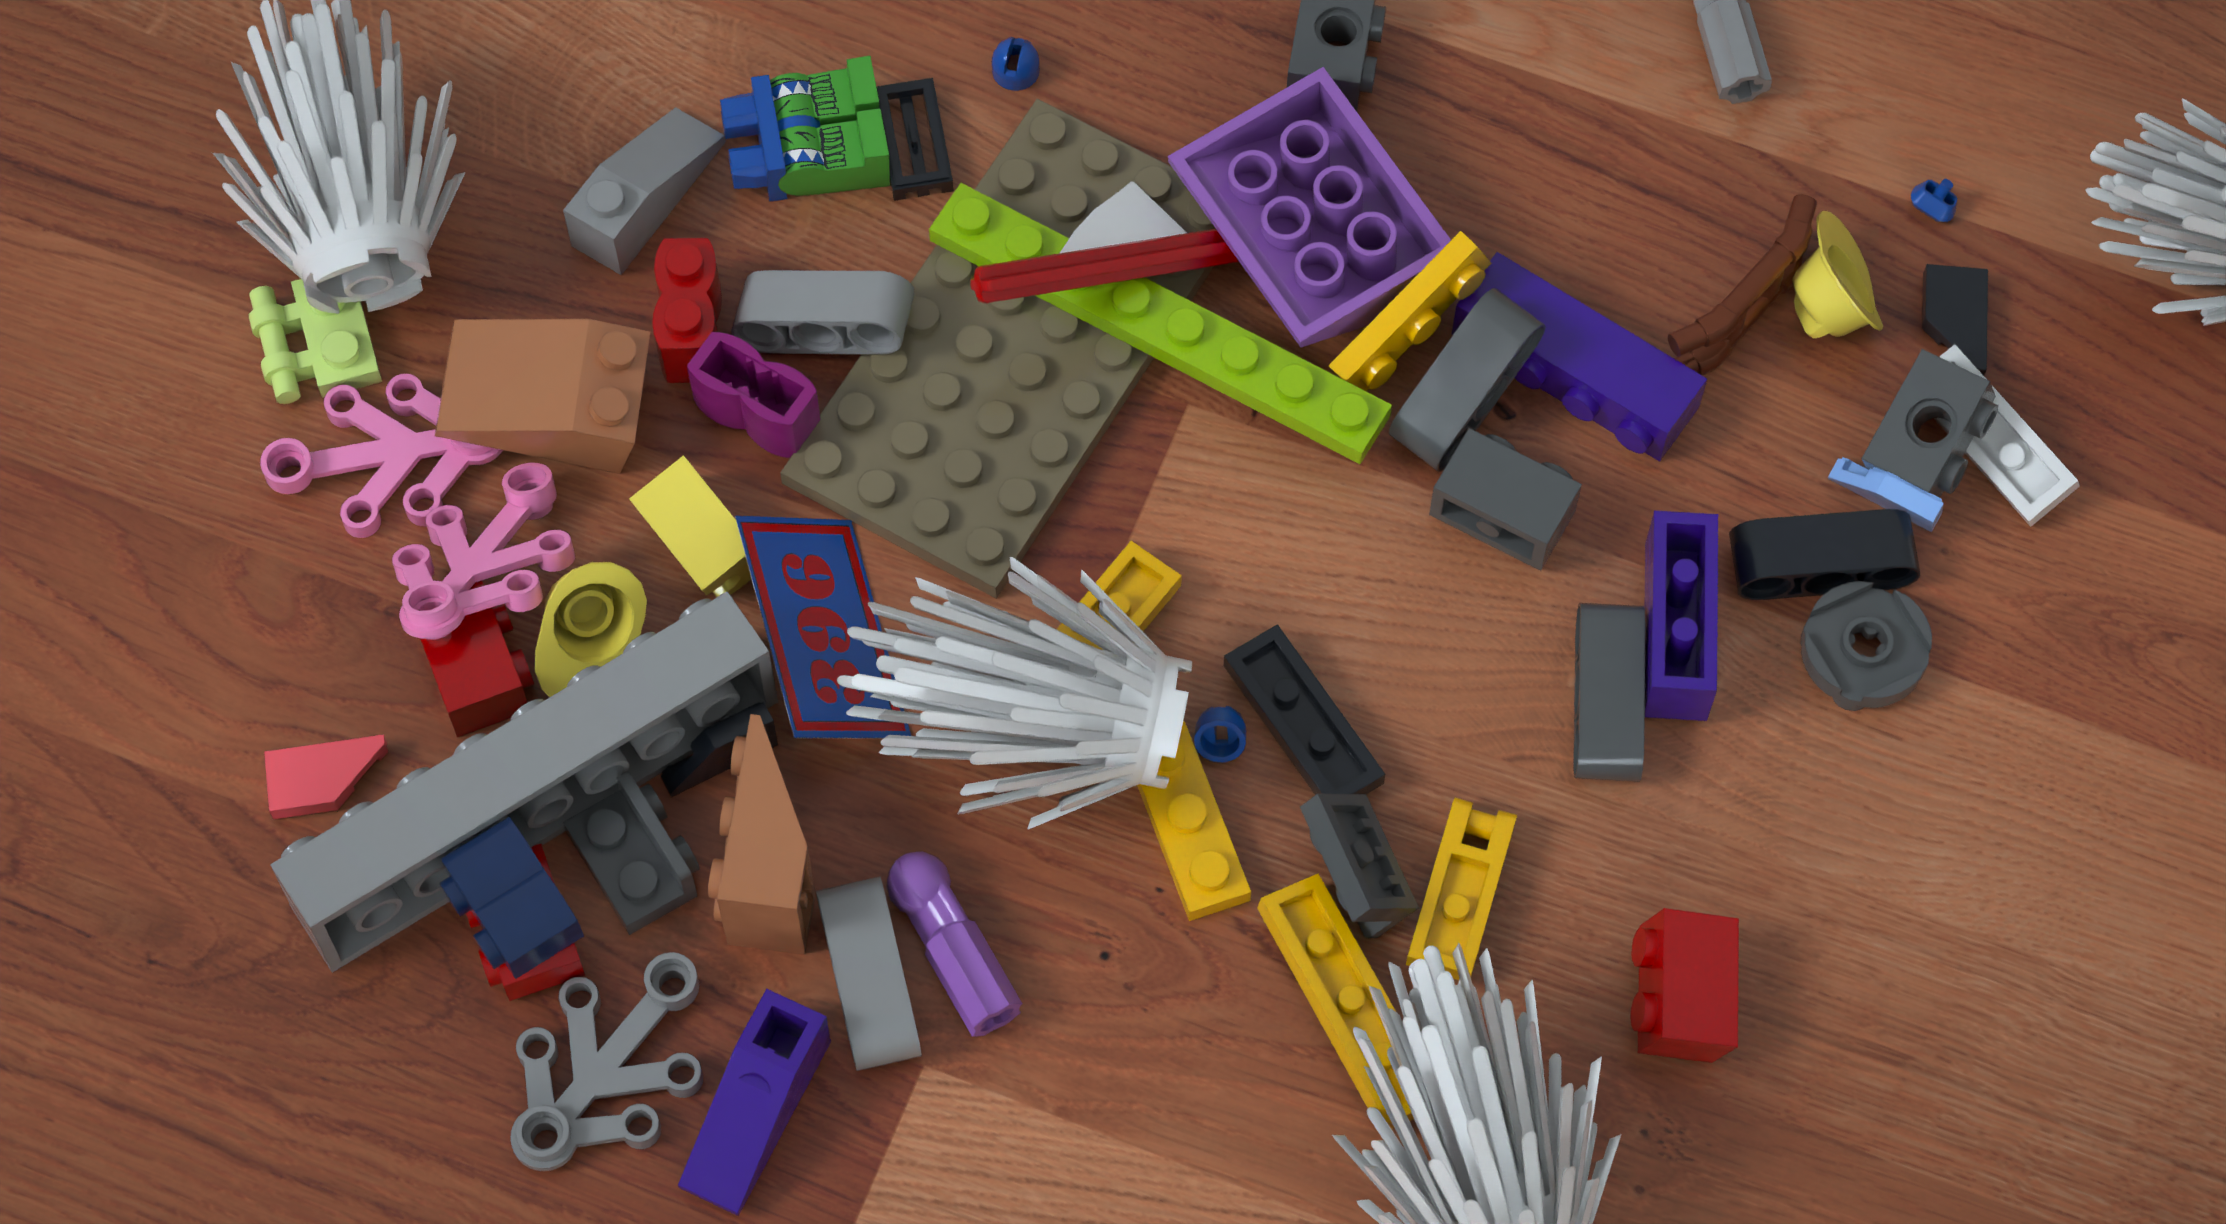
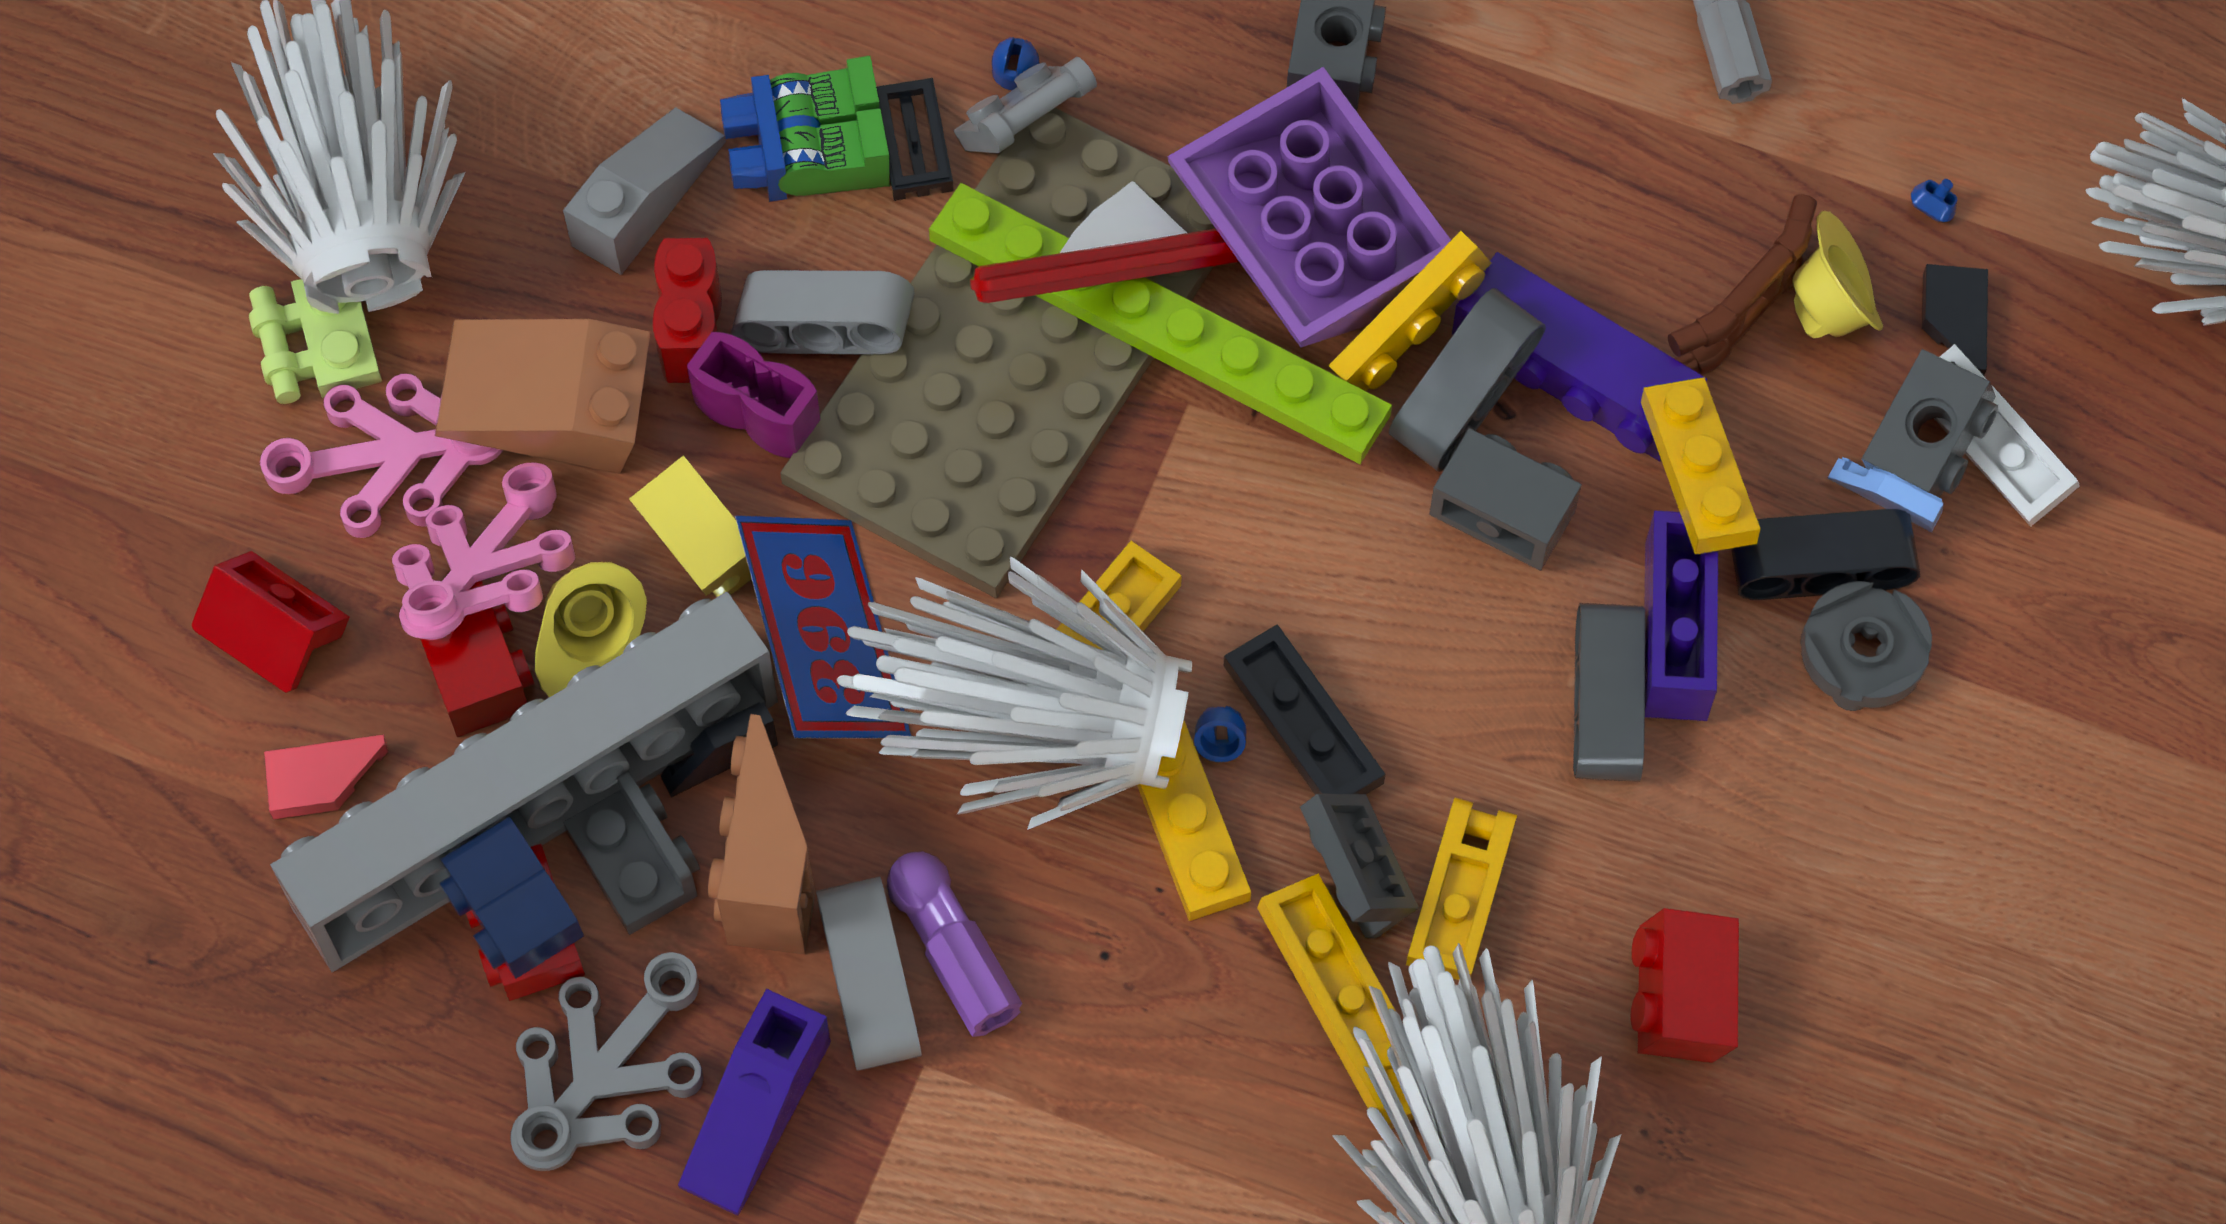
none -> red panel [192,551,350,693]
none -> light grey plate [953,57,1097,153]
none -> yellow plate [1641,377,1760,555]

